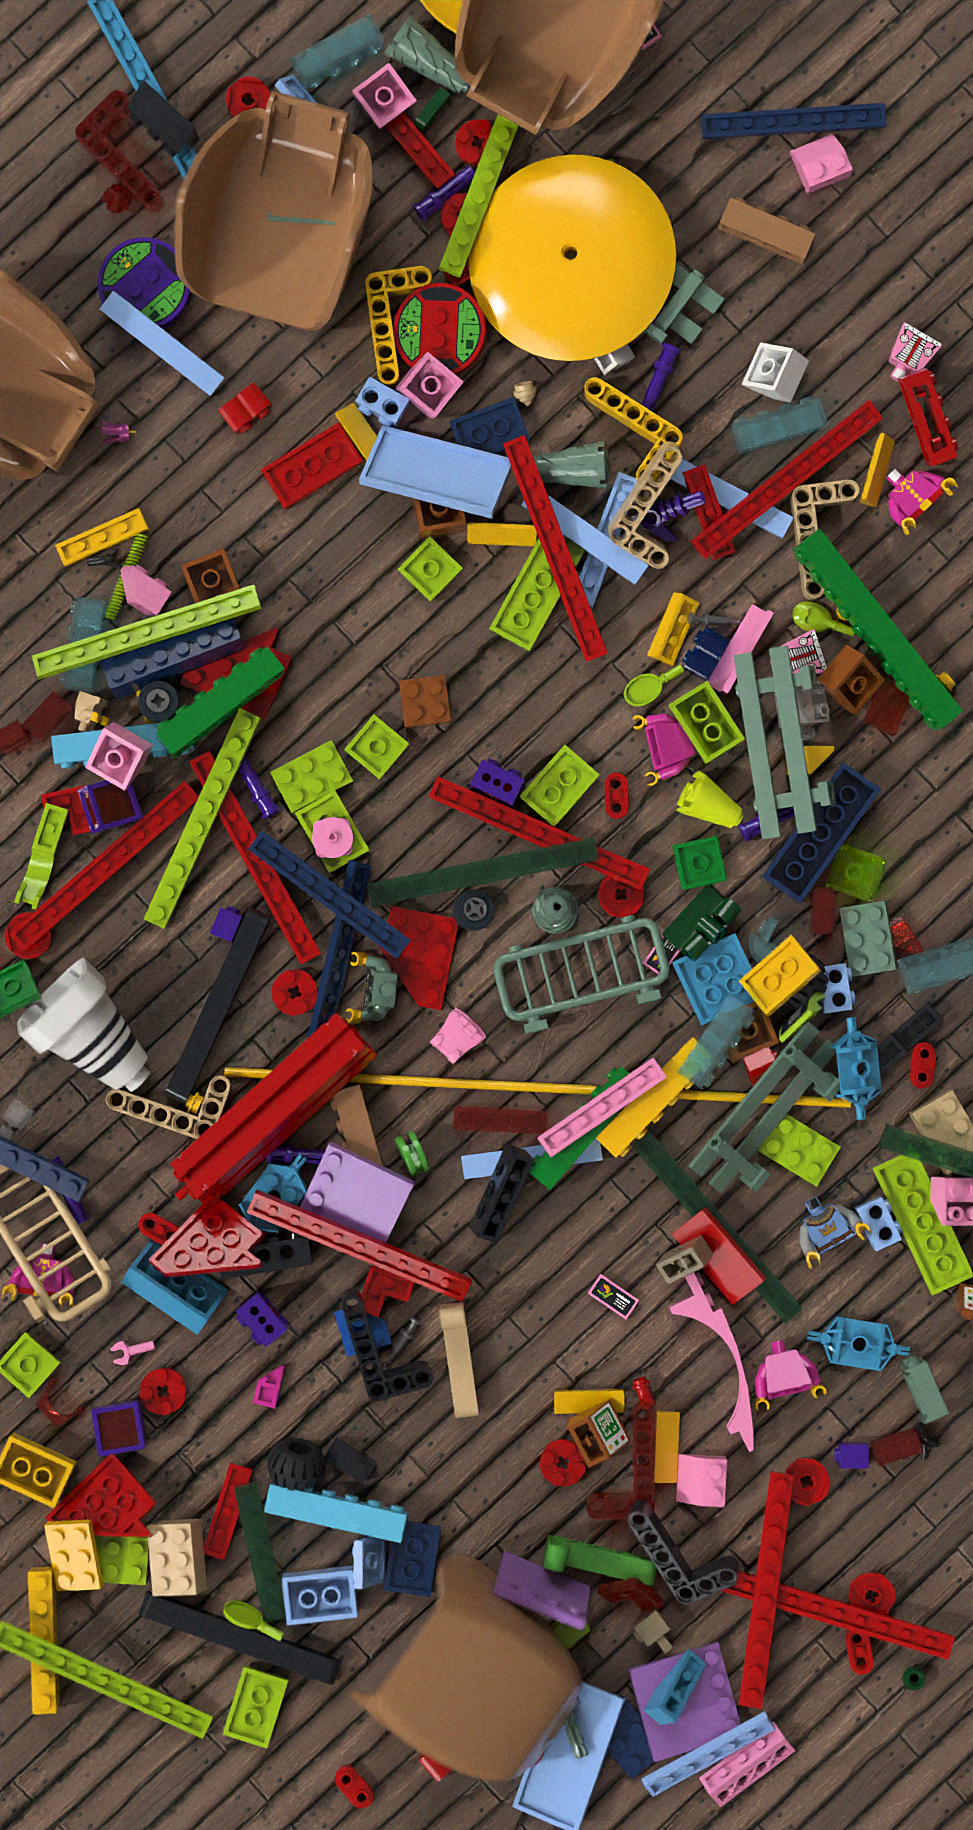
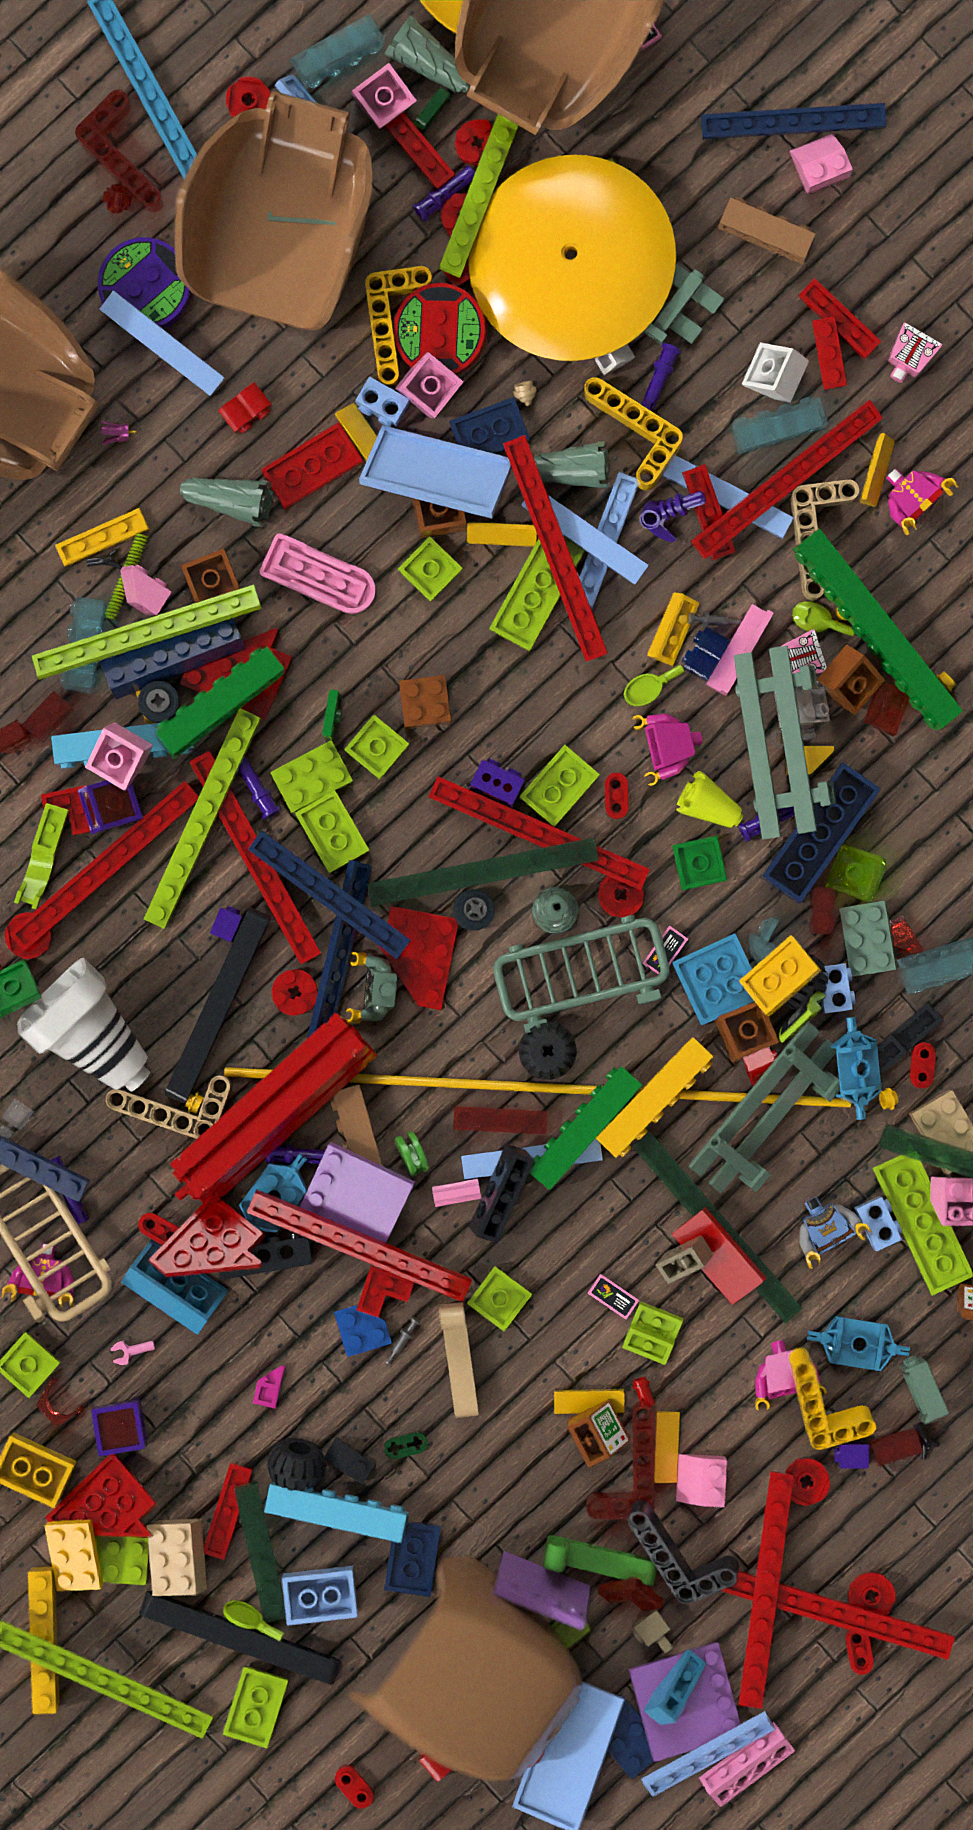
tan piece [75,691,110,732] -> none
black slope [128,81,199,160] -> none
red plate [139,1368,187,1415] -> none
dark purple piece [236,1290,290,1347] -> none
bright pink piece [312,817,353,858] -> none
black beam [341,1288,433,1401] -> none
light blue plate [352,1536,386,1589] -> none
bright pink piece [430,1008,486,1064] -> none
bright pink plate [537,1058,666,1157] -> none
red plate [540,1439,586,1487] -> none
sand green axle [563,1712,588,1759] -> none
tan beam [608,442,682,569] -> none
dark green panel [662,885,741,962] -> none
lime slope [668,681,745,764] -> none
bright pink slope [668,1272,754,1452] -> none
clear light blue brick [677,994,755,1089] -> none
lime plate [757,1114,841,1187] -> none
red brick [897,368,958,467] -> none
dark green plate [902,1666,926,1690] -> none
none -> sand green cone [180,477,273,527]
none -> bright pink piece [260,534,375,614]
none -> green plate [322,689,342,741]
none -> dark green beam [384,1431,428,1459]
none -> bright pink axle [432,1179,481,1207]
none -> lime plate [467,1266,532,1331]
none -> black wheel [519,1022,577,1080]
none -> lime slope [622,1301,683,1365]
none -> yellow beam [789,1348,876,1450]
none -> red plate [798,278,881,360]
none -> red plate [812,316,847,390]
none -> yellow plate [879,1087,898,1110]

